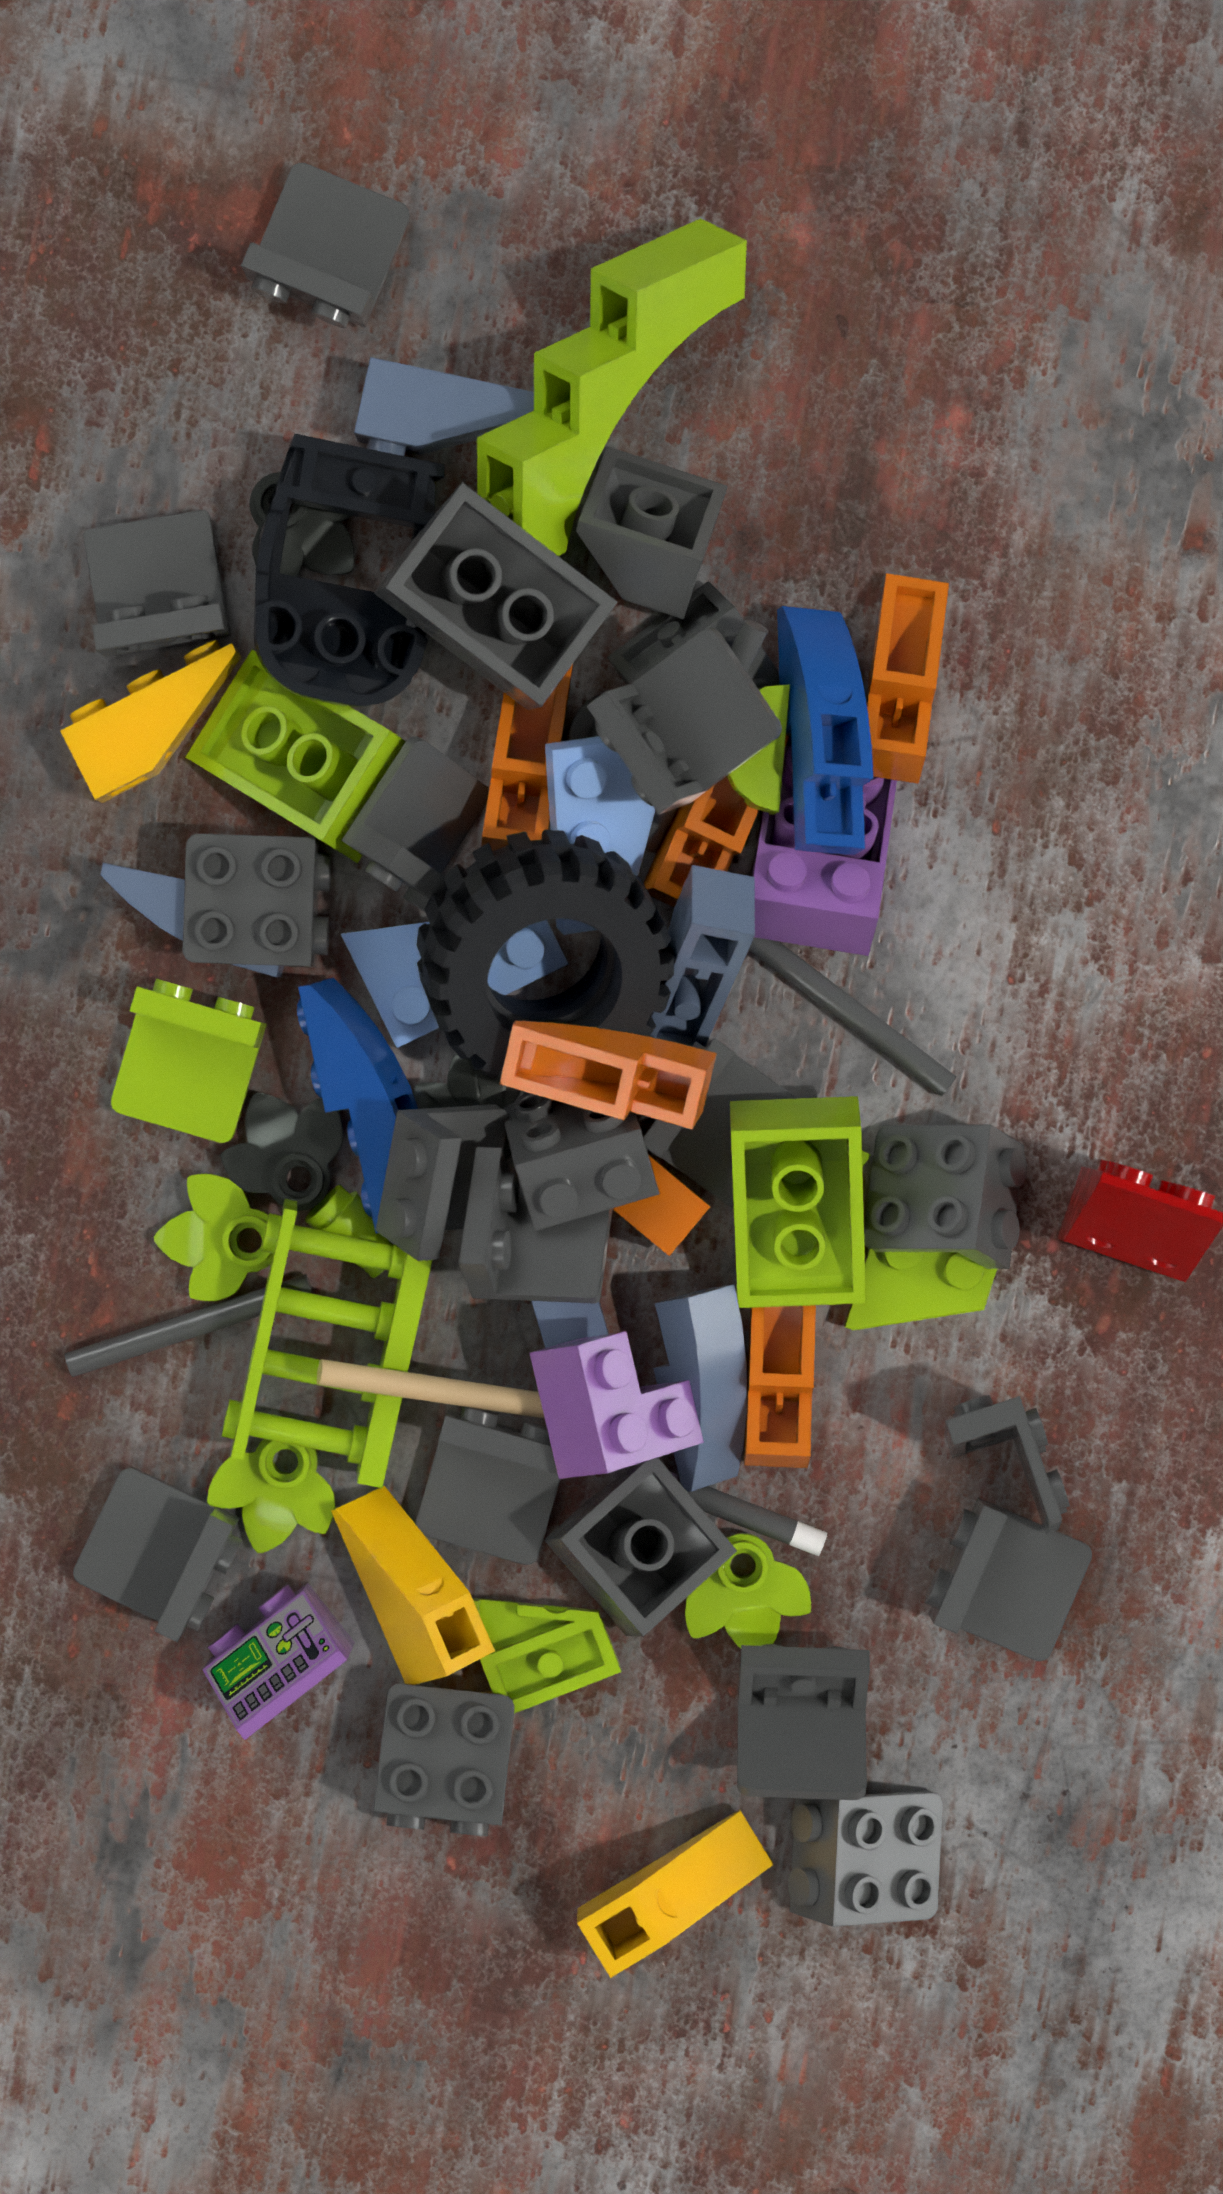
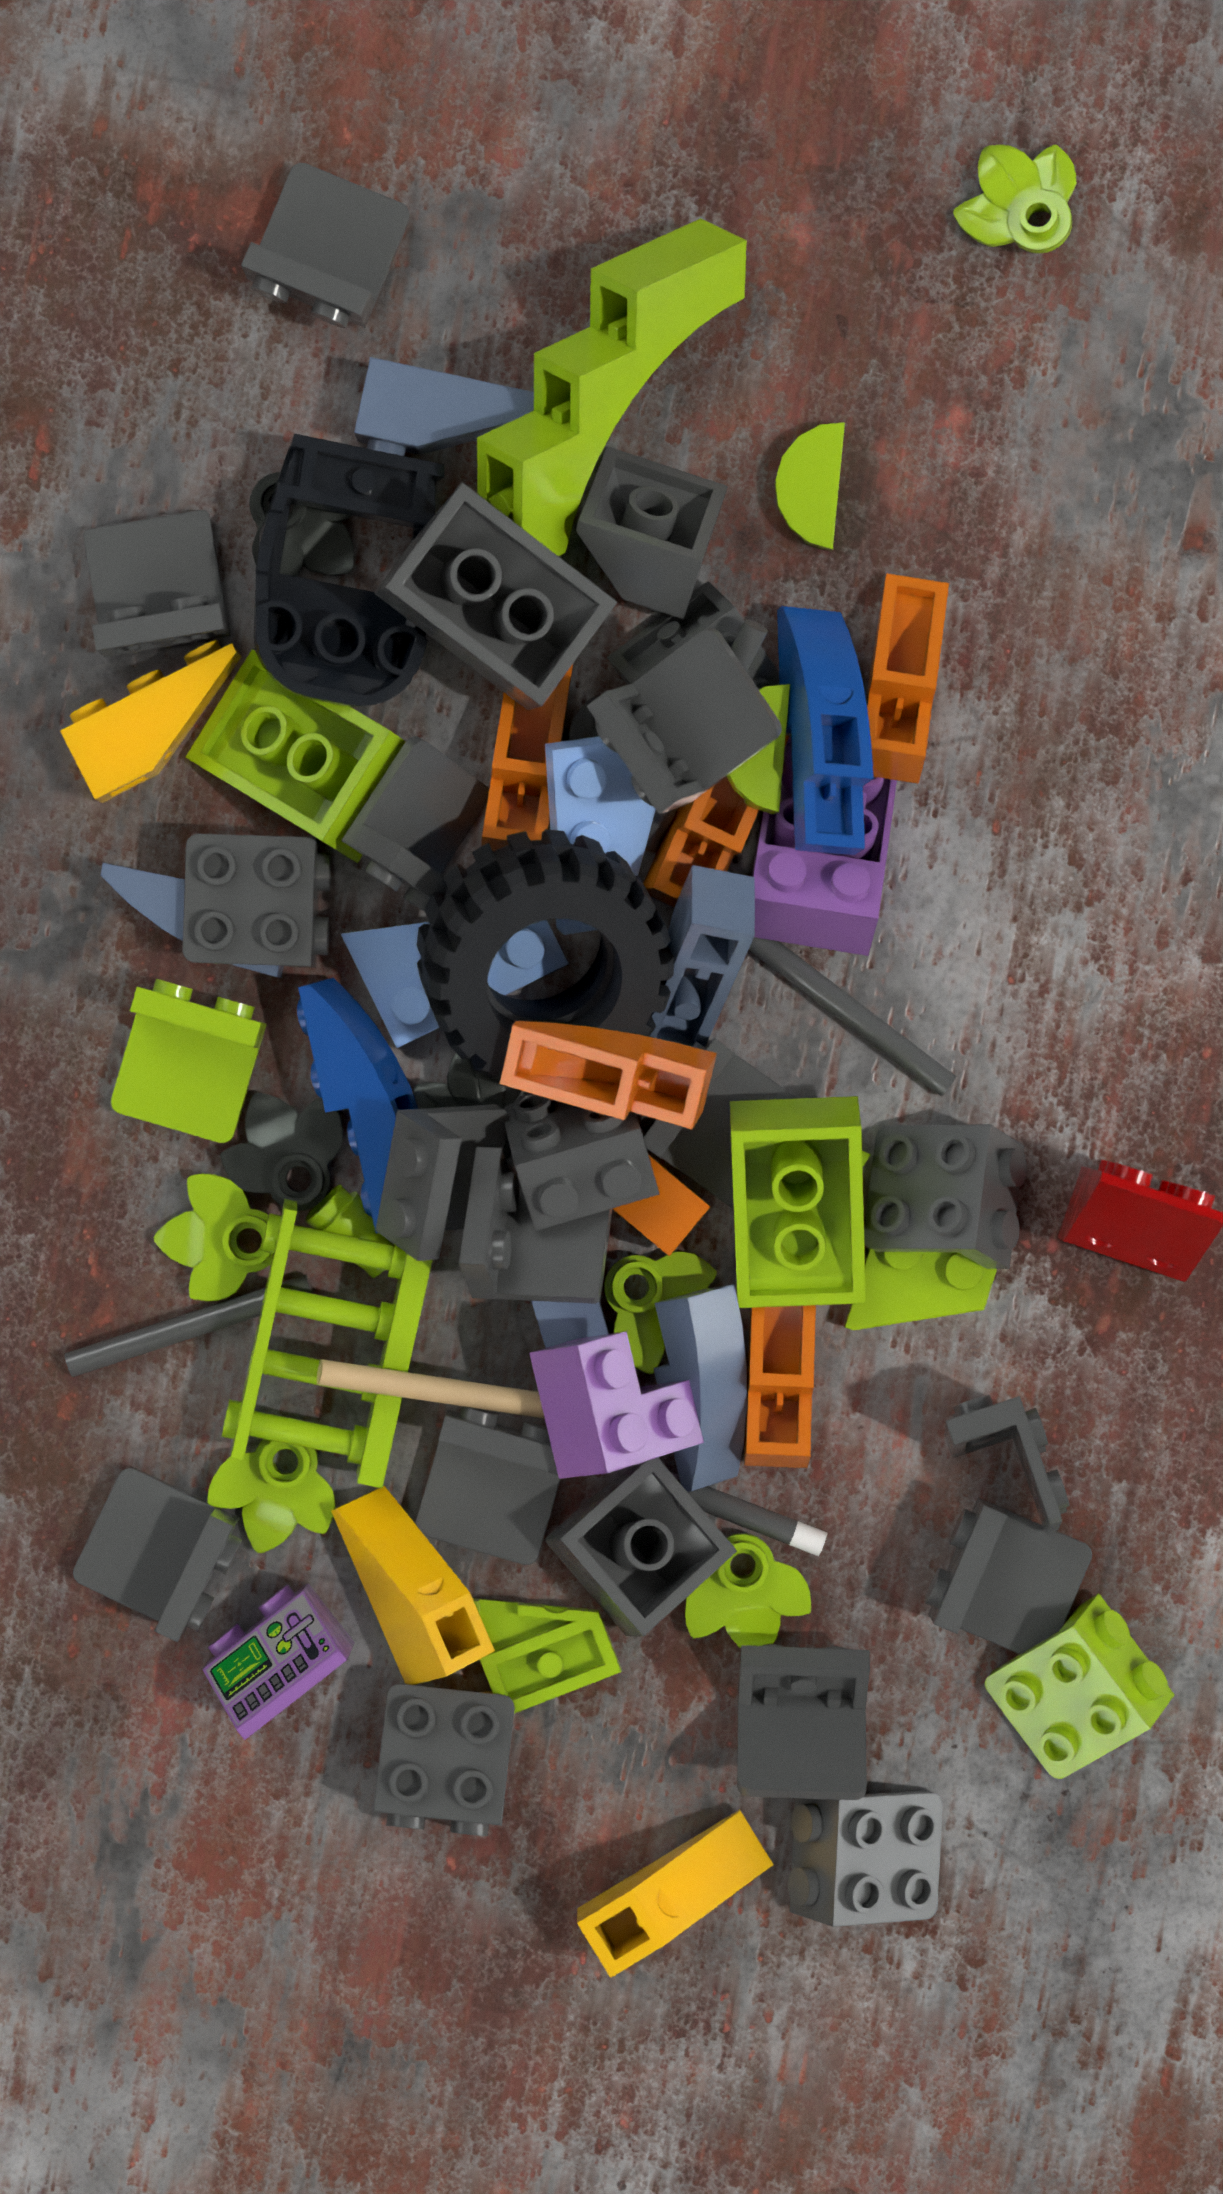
none -> lime plate [604,1252,717,1374]
none -> lime tile [775,422,845,552]
none -> lime plate [953,144,1077,253]
none -> lime bracket [985,1594,1174,1779]

